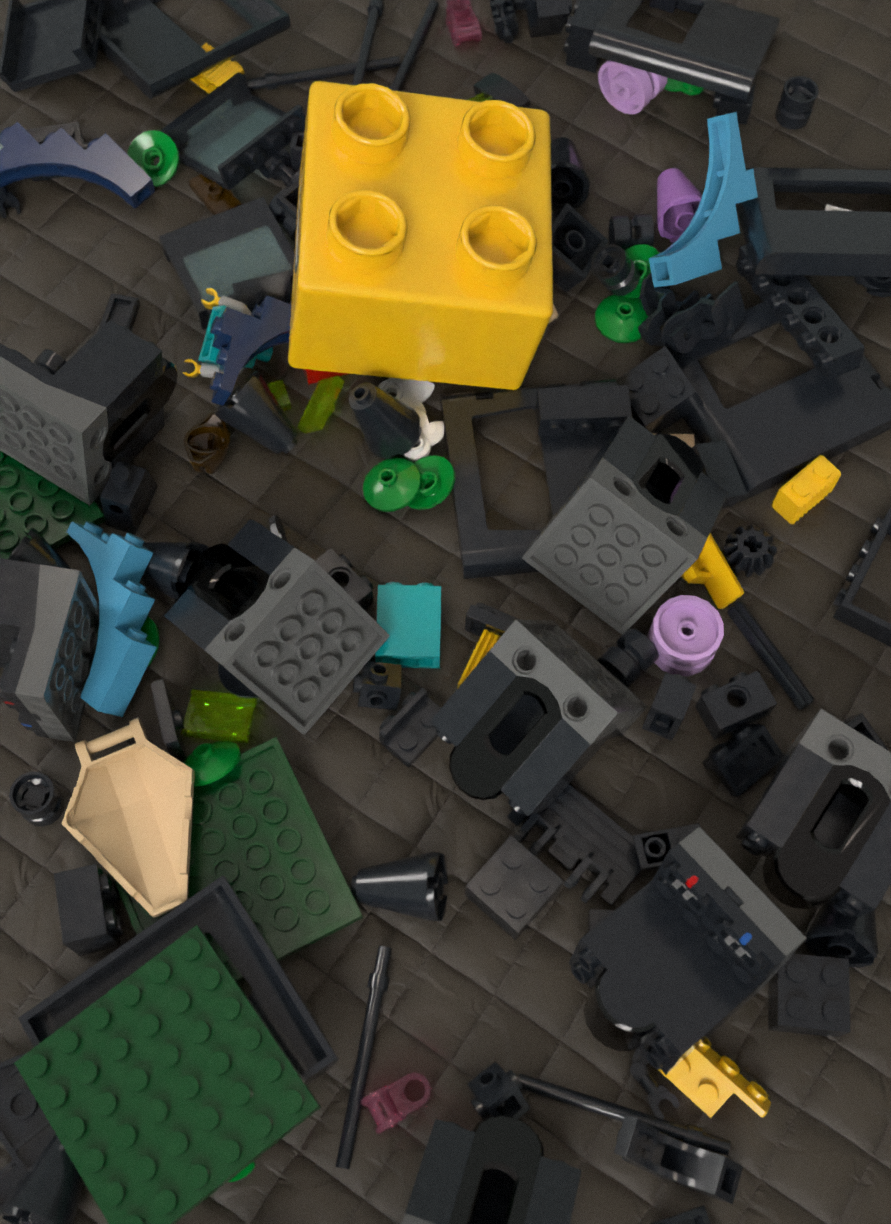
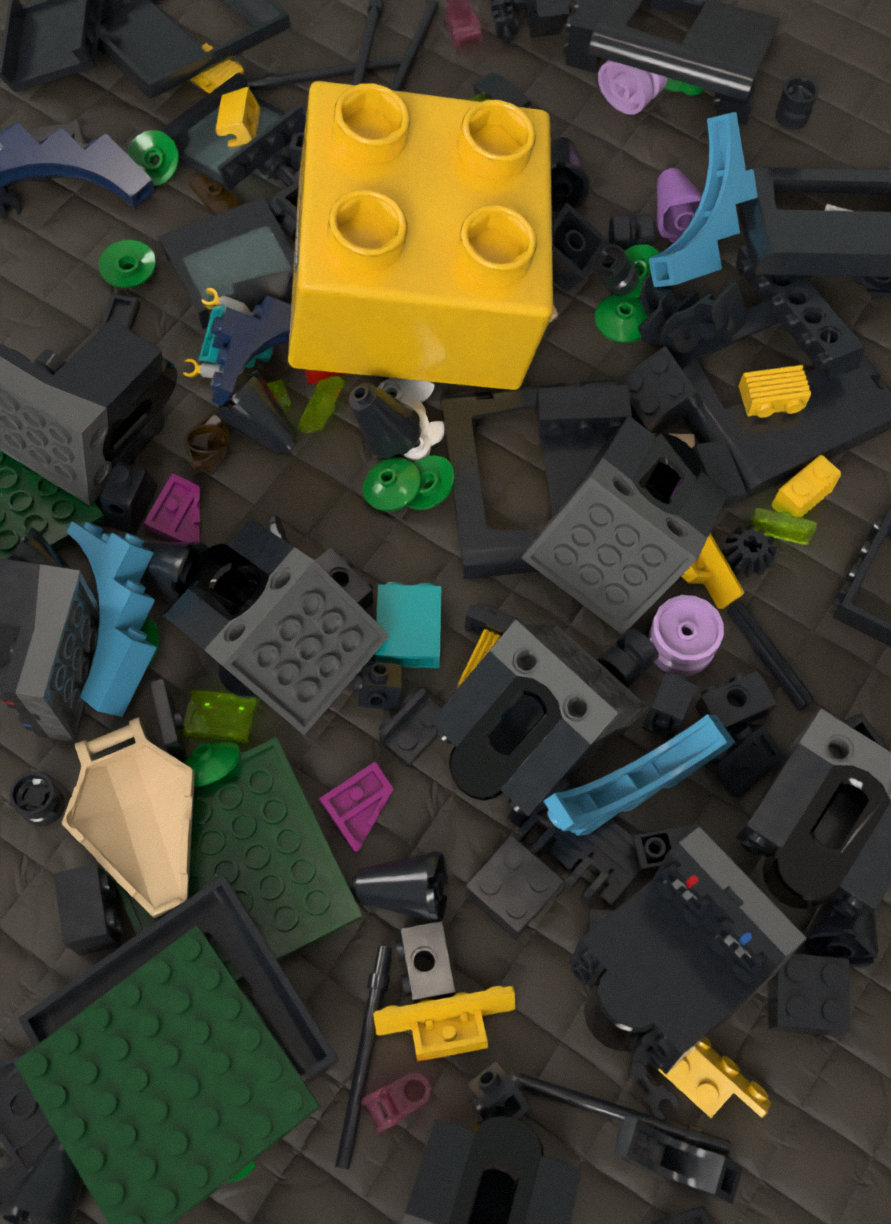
none -> green dish [98,240,156,288]
none -> magenta wing [143,473,200,543]
none -> yellow hinge [215,87,261,147]
none -> magenta wing [319,762,393,854]
none -> yellow bracket [373,986,515,1062]
none -> brick [395,921,455,1004]
none -> dark azure arch [544,714,736,836]
none -> yellow brick [738,365,811,418]
none -> clear neon green plate [749,507,817,545]

